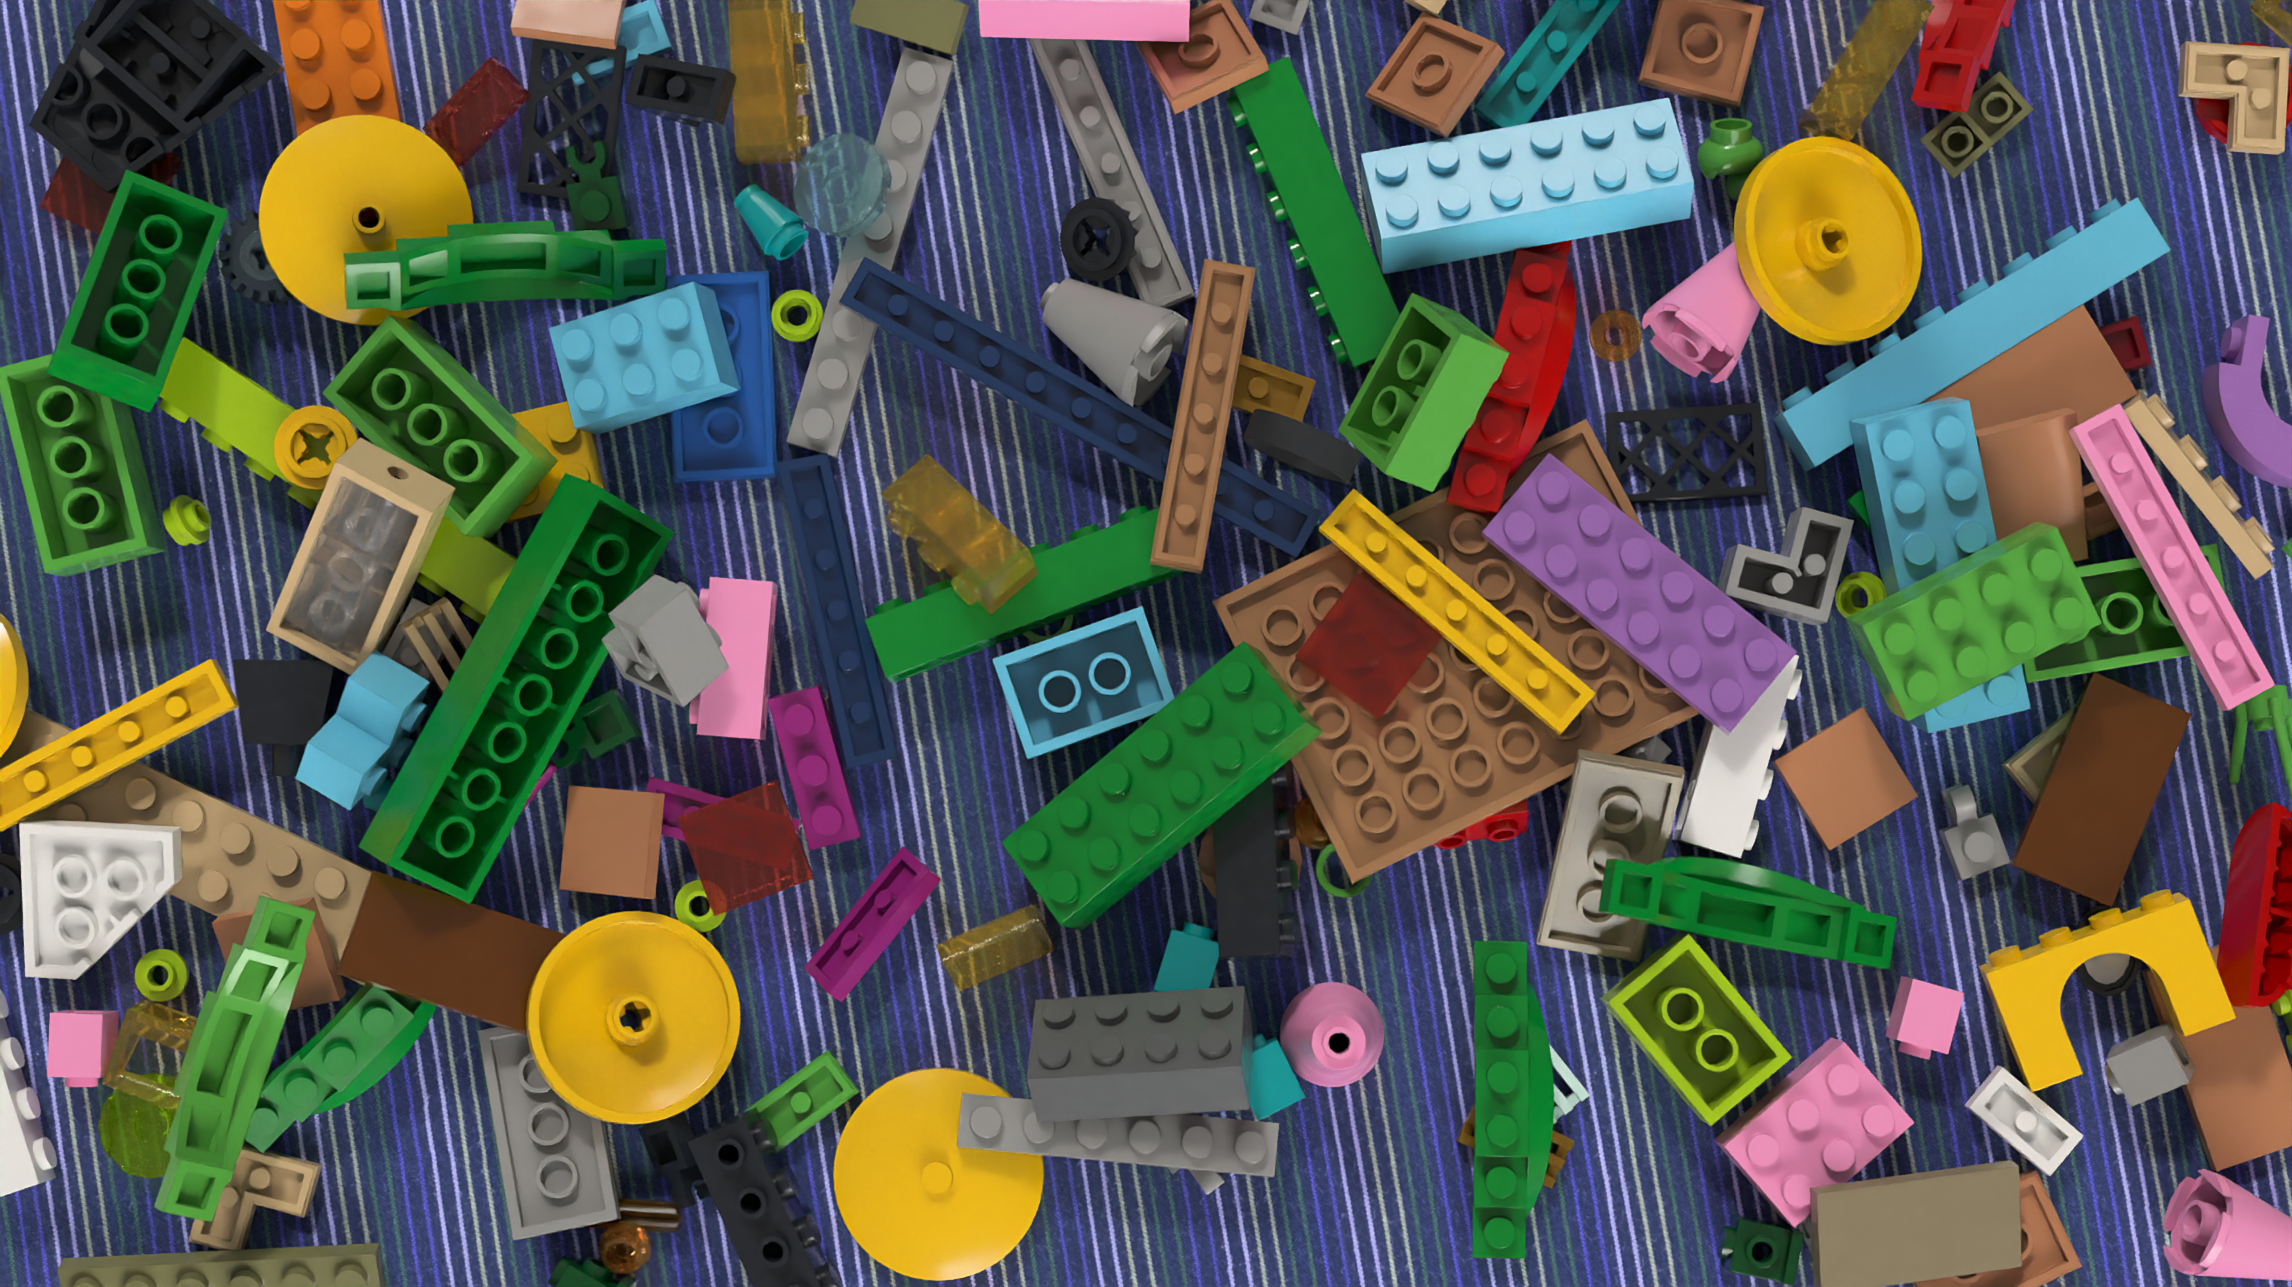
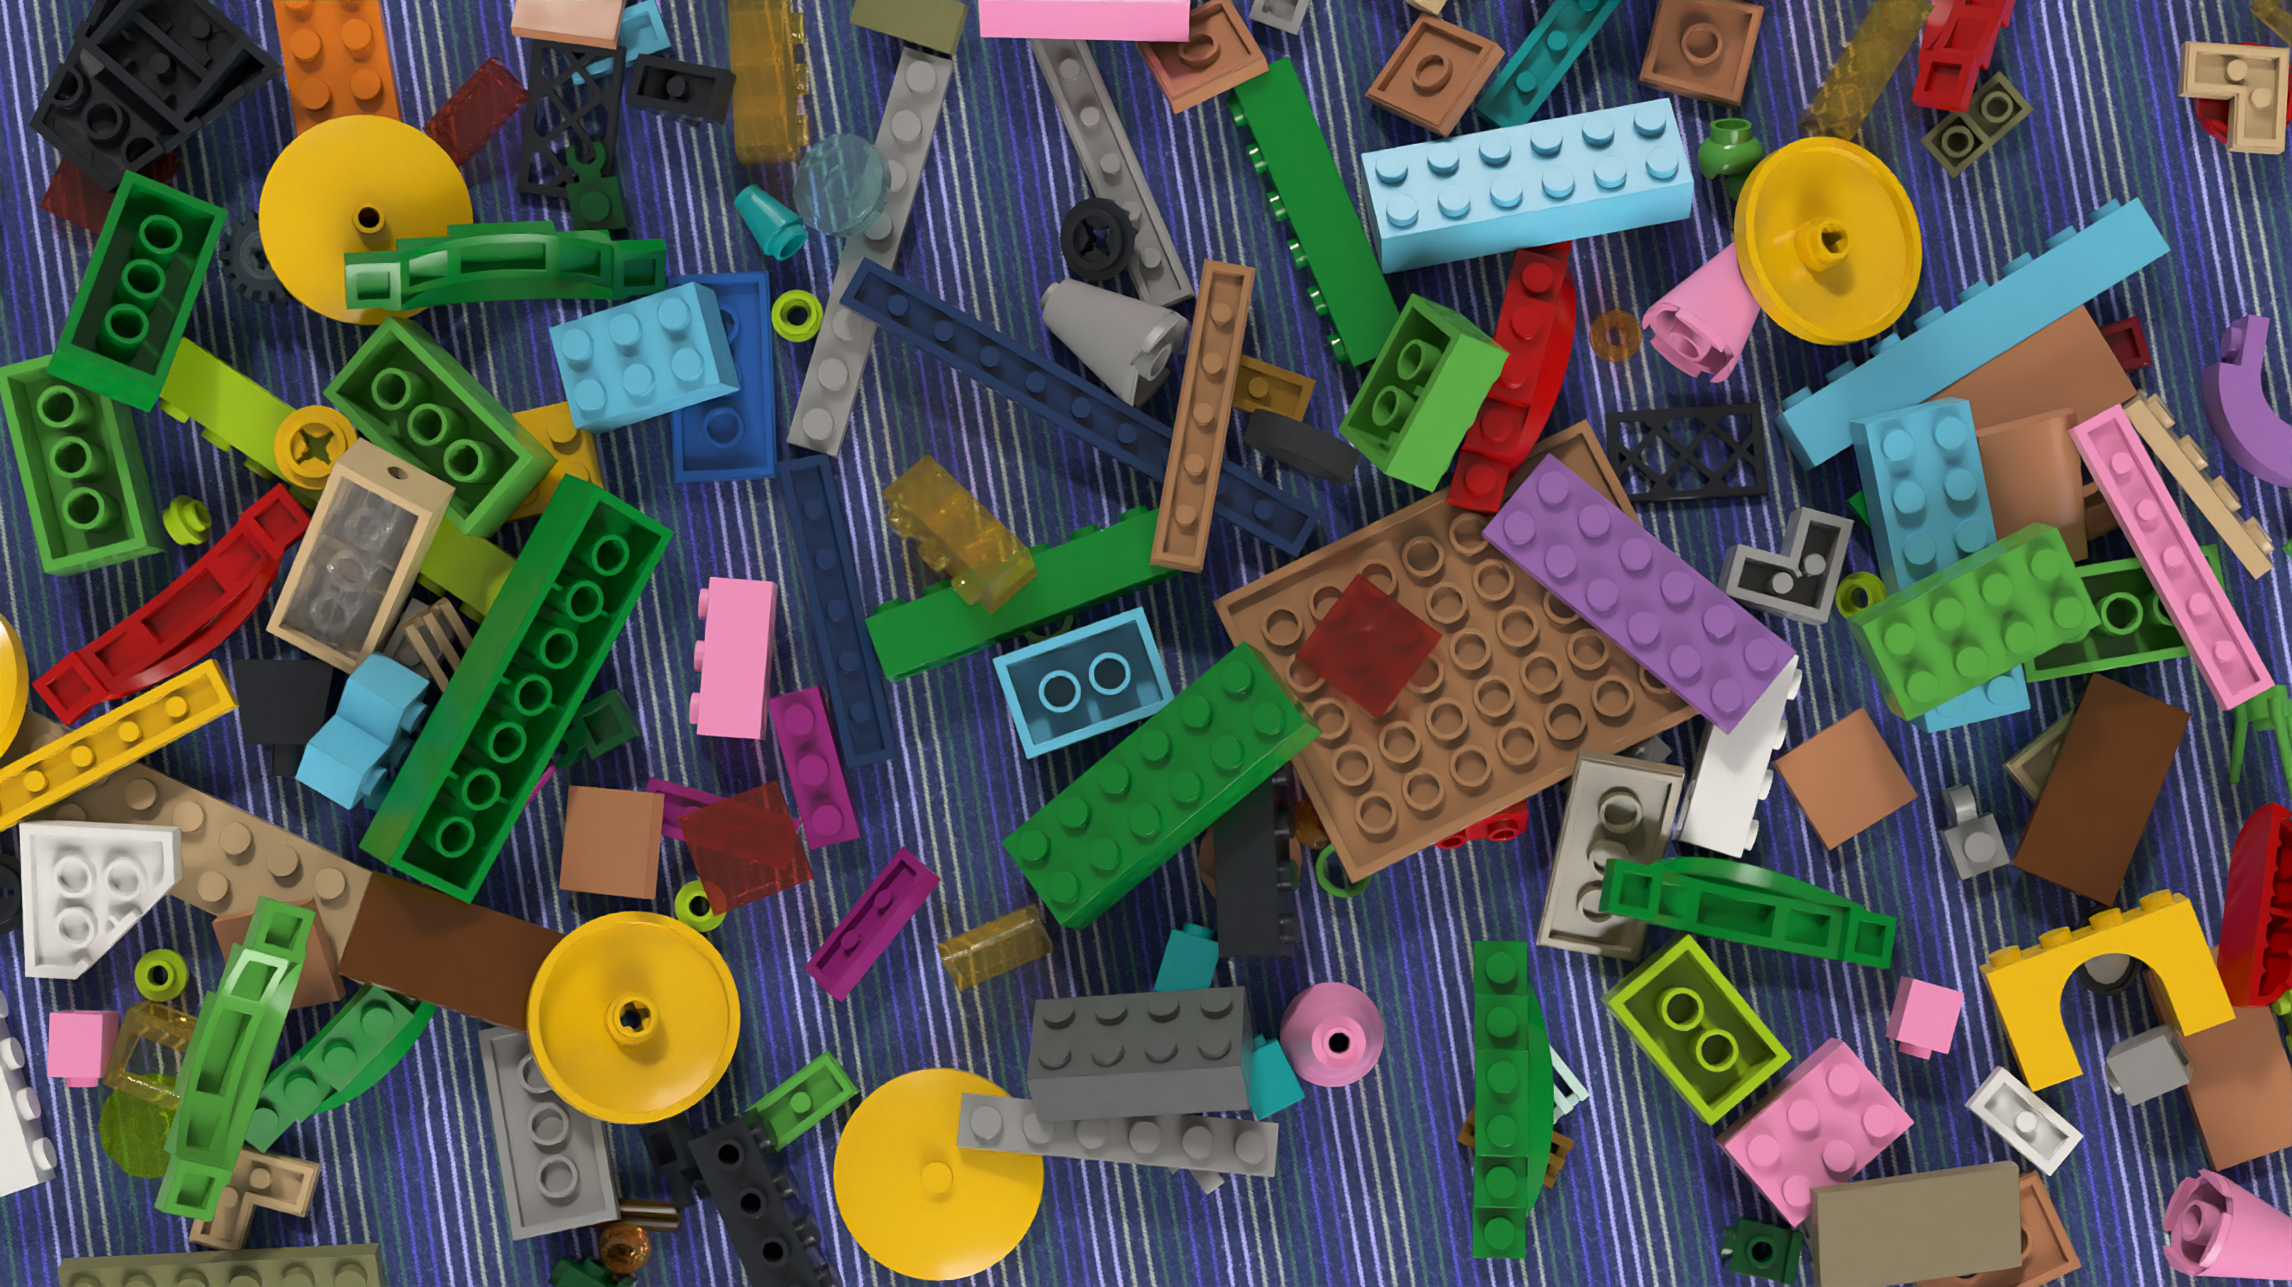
light grey brick [601,574,729,707] -> none
yellow plate [1319,488,1596,736] -> none
none -> red piece [32,483,312,726]

